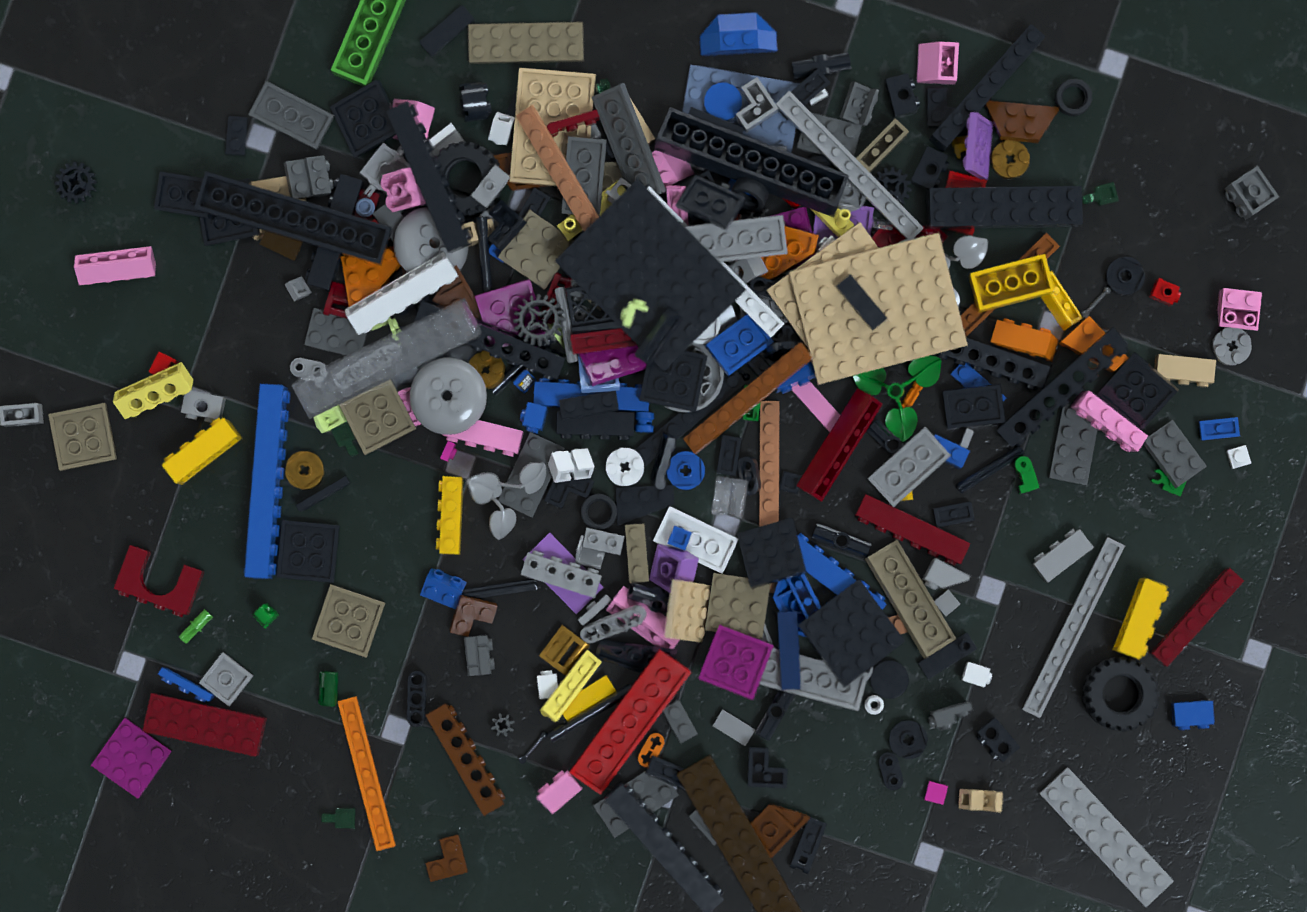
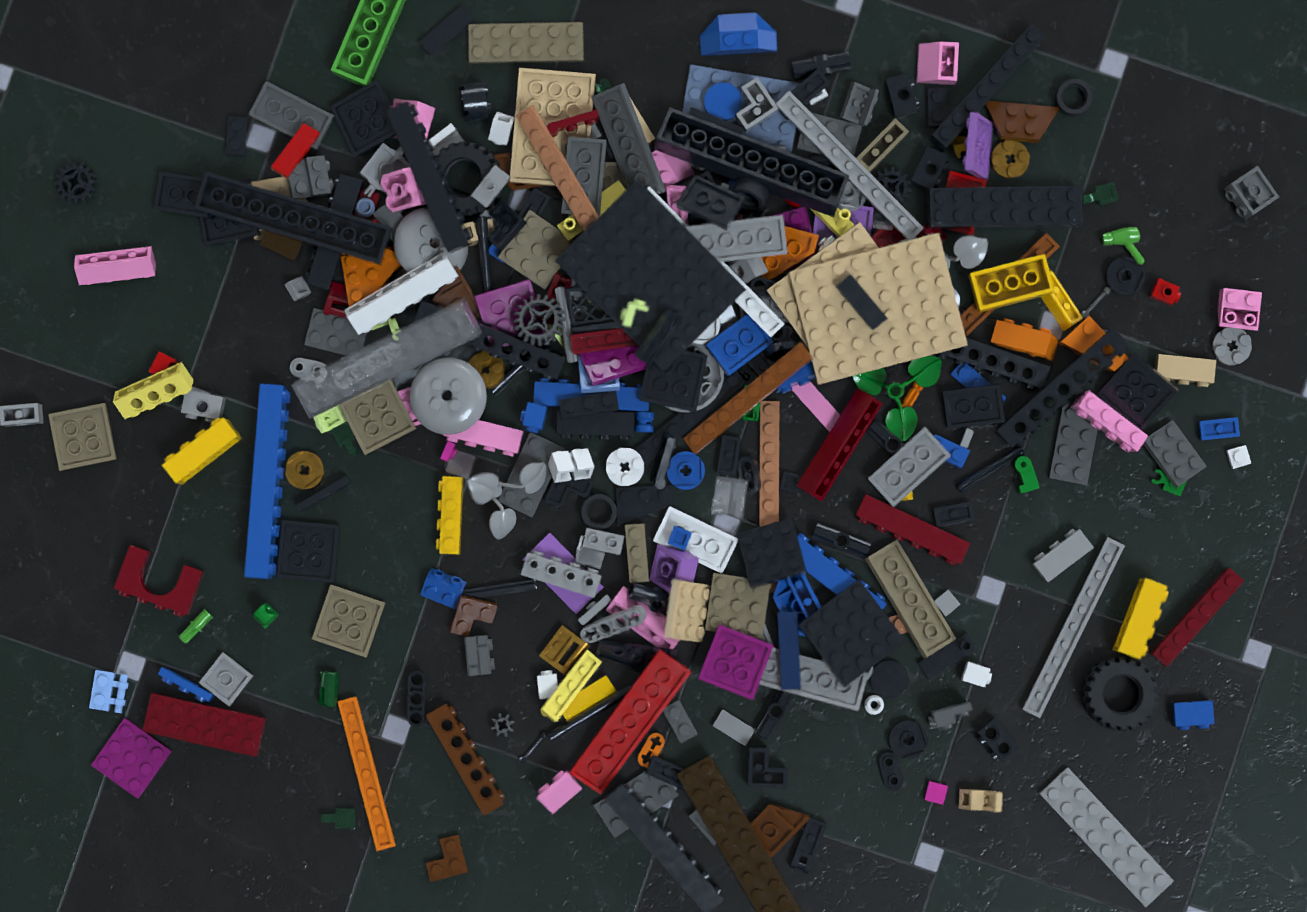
slope [513,370,536,393] -> none
light grey bracket [606,177,631,203] -> none
light grey slope [922,559,970,590] -> none
none -> light blue plate [89,670,129,713]
none -> red tile [271,123,320,179]
none -> bright green piece [1102,227,1144,265]

